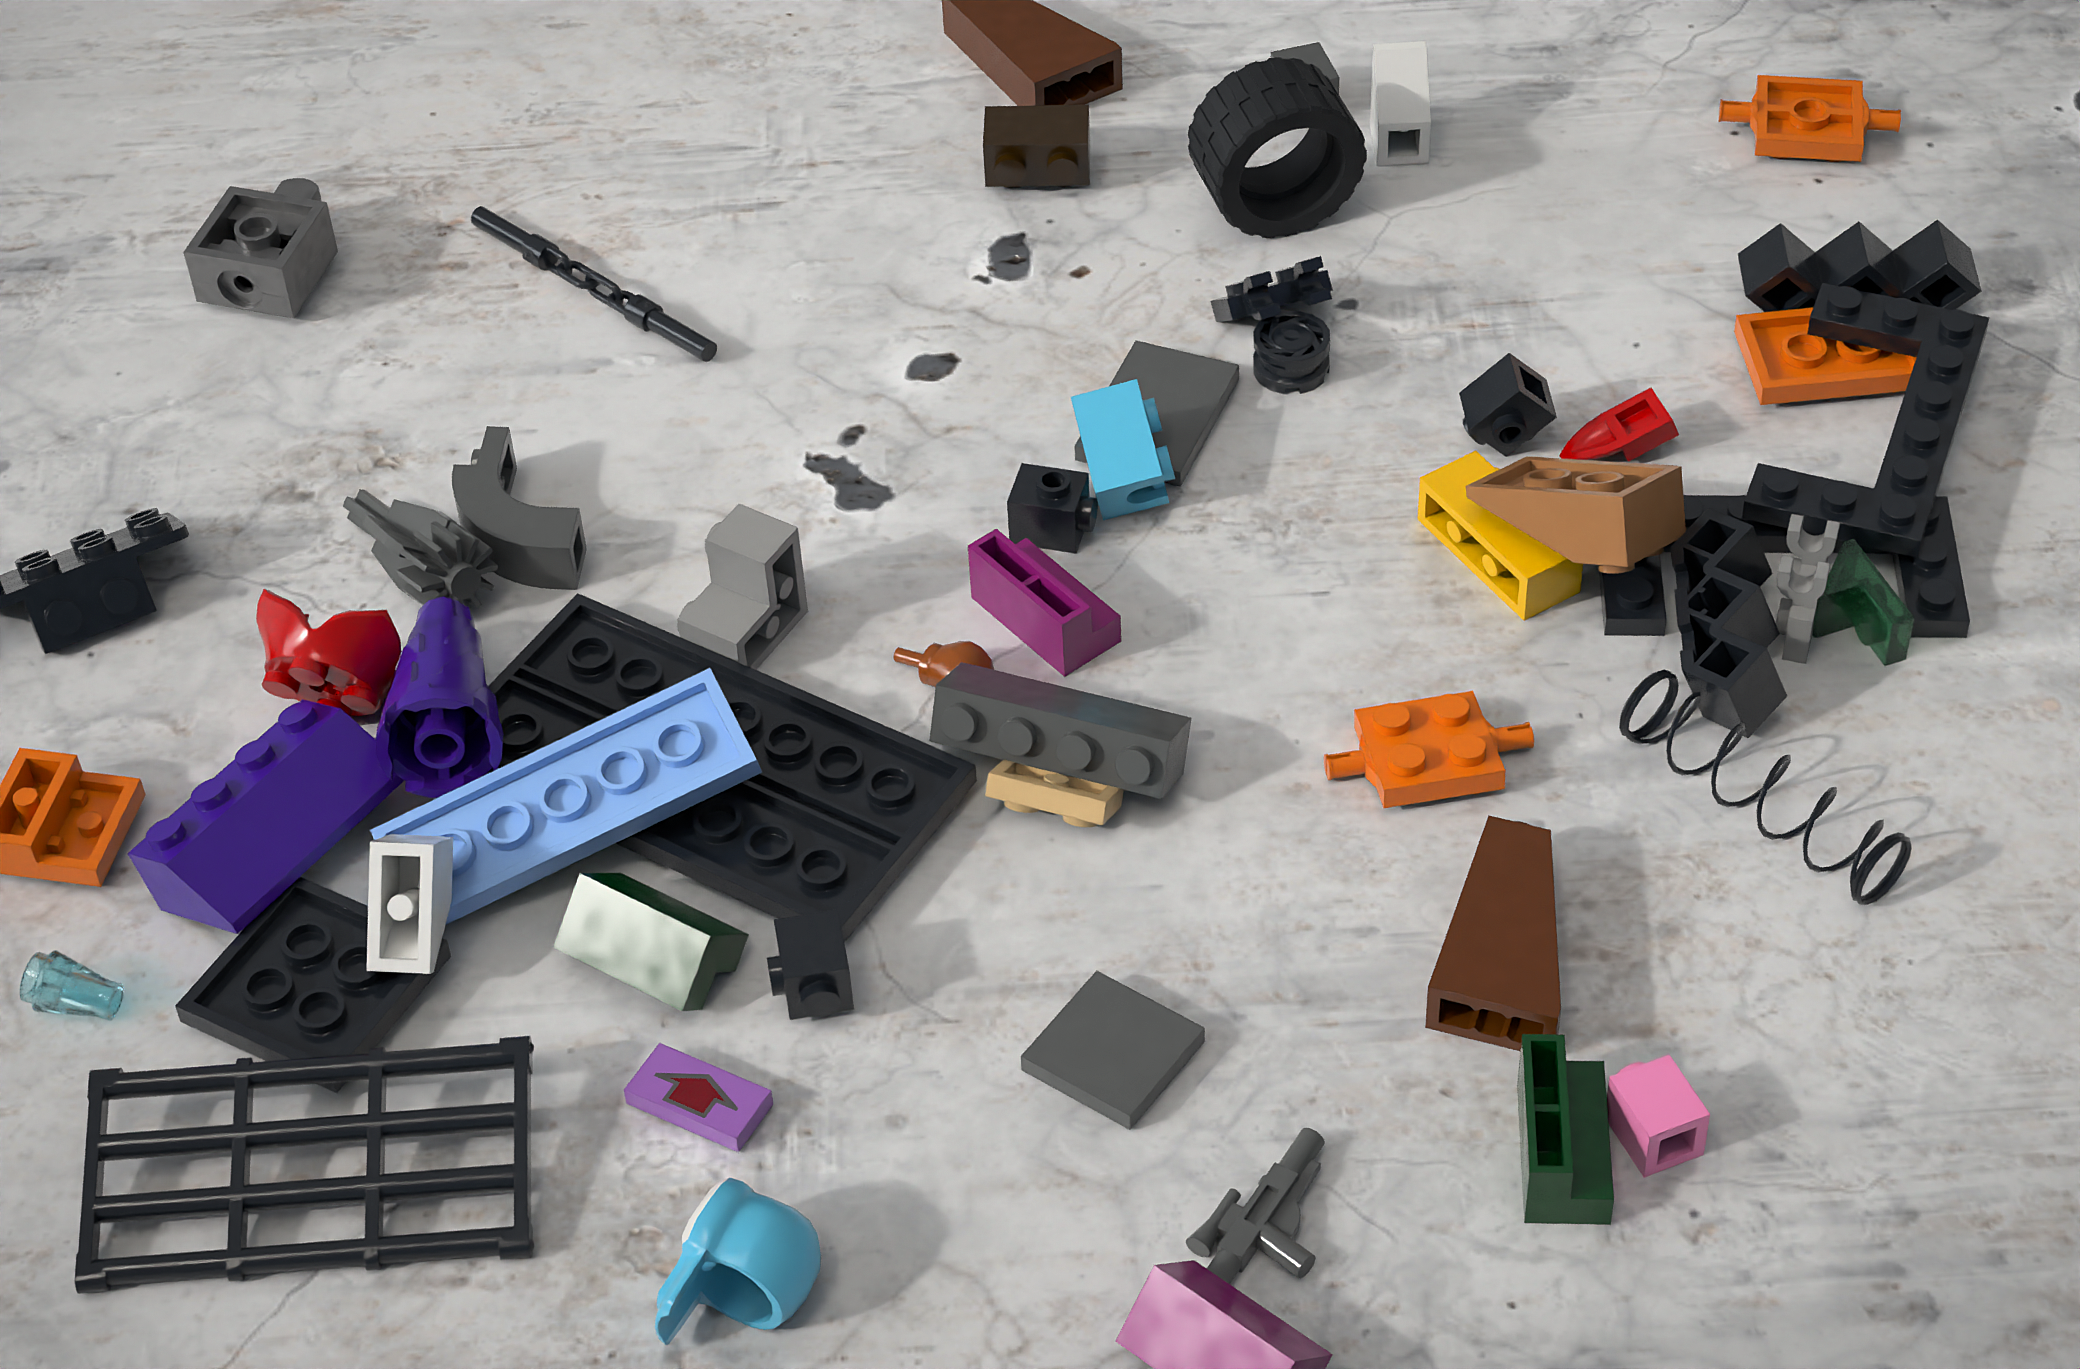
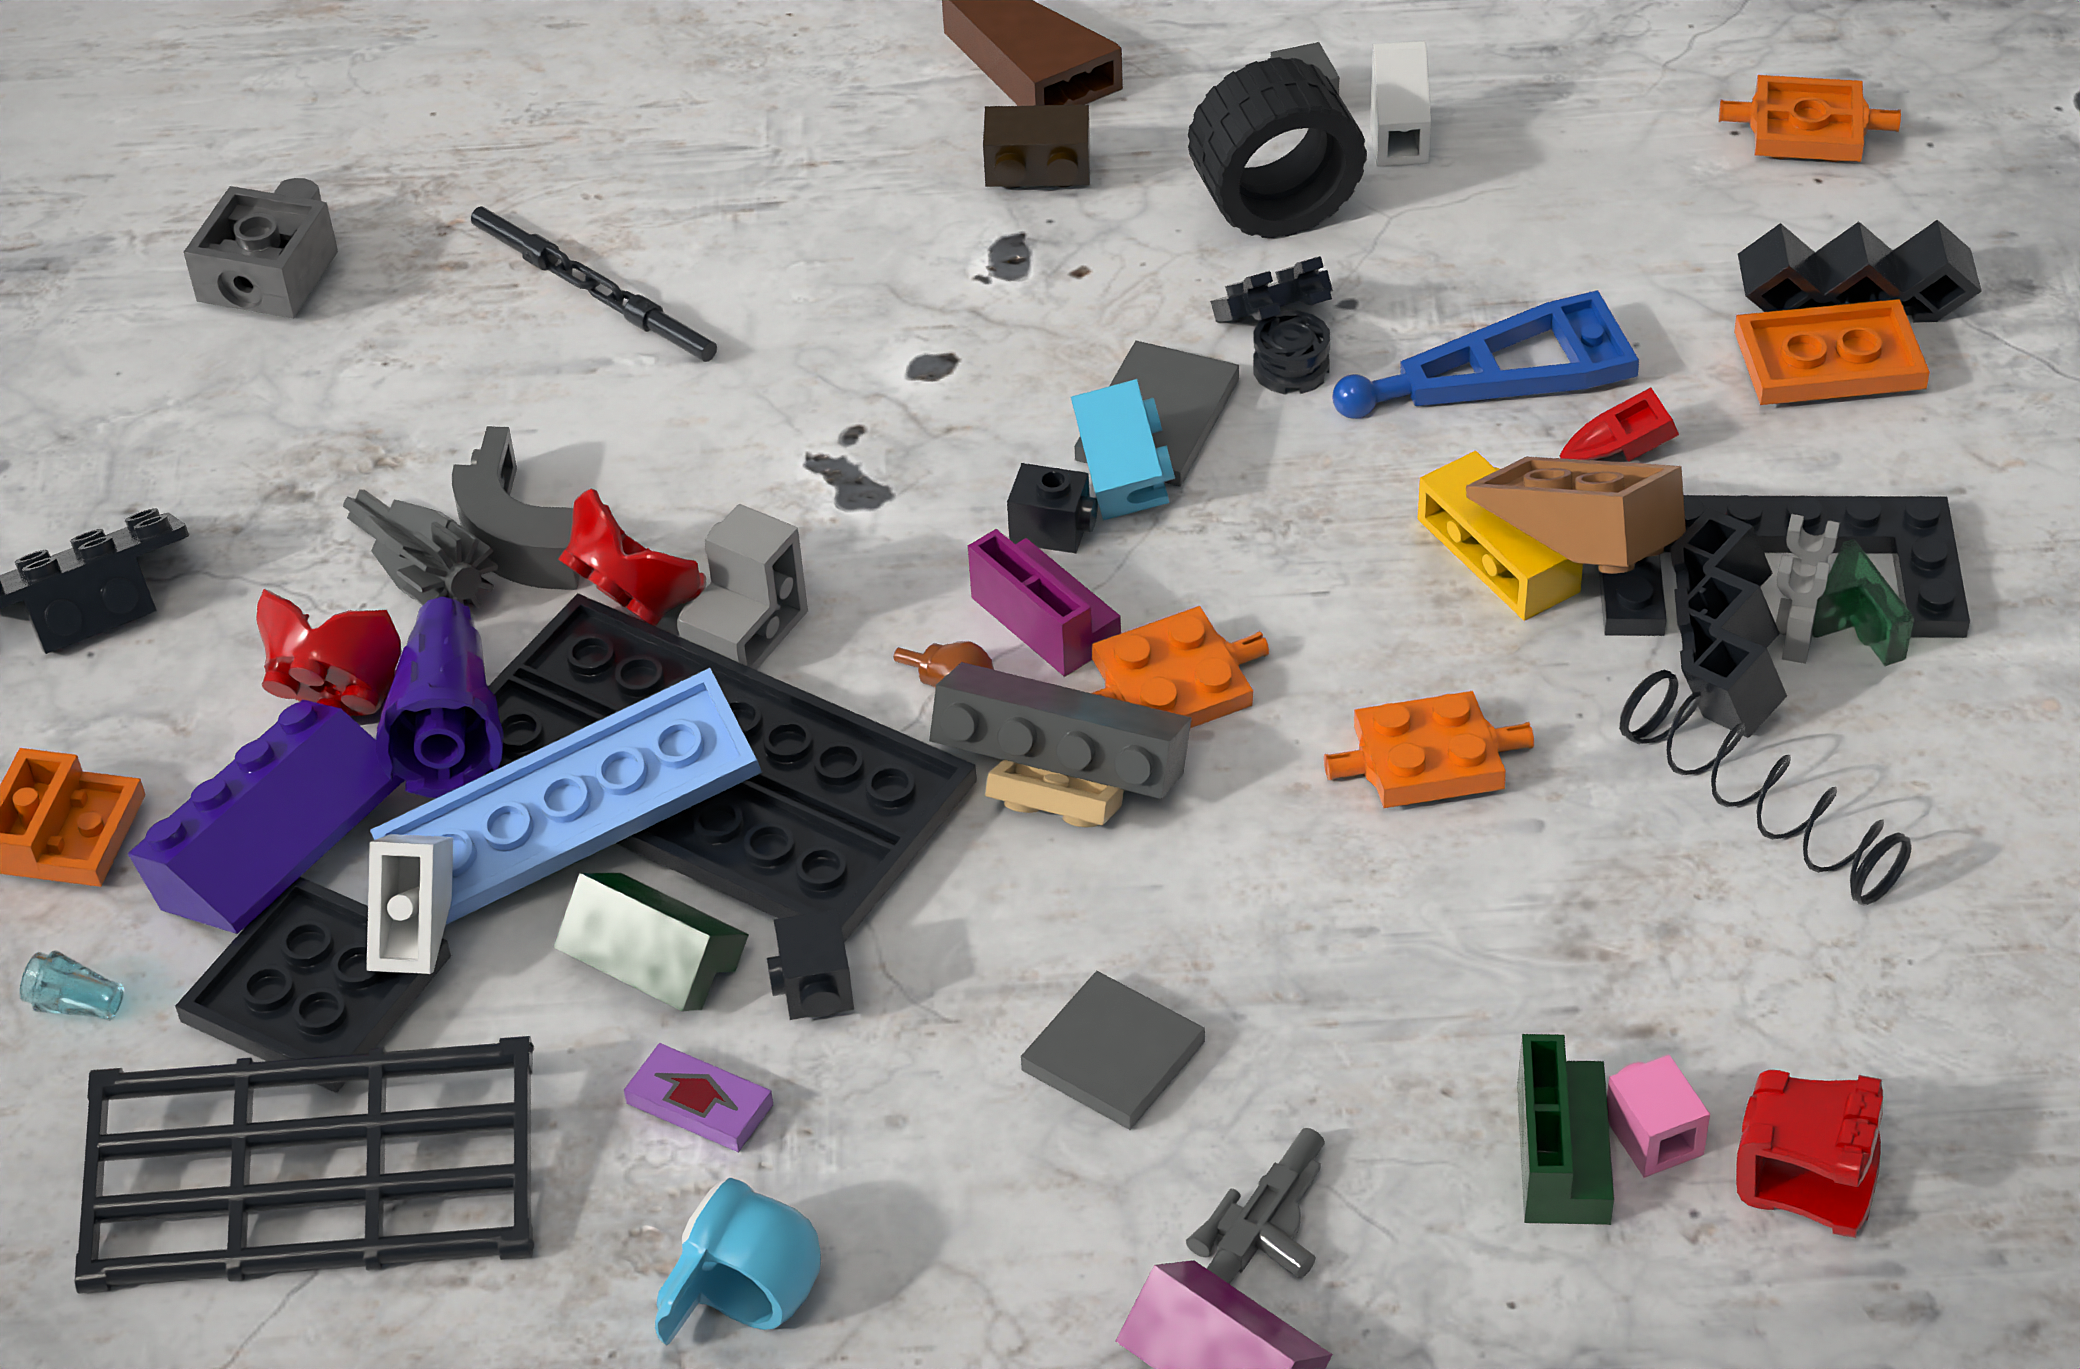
reddish brown slope [1425,815,1561,1051] -> none
black brick [1459,353,1557,457] -> none
black plate [1742,283,1989,558] -> none
none -> red brick [558,488,706,627]
none -> orange plate [1092,606,1269,728]
none -> blue plate [1332,290,1639,419]
none -> red piece [1736,1070,1883,1238]

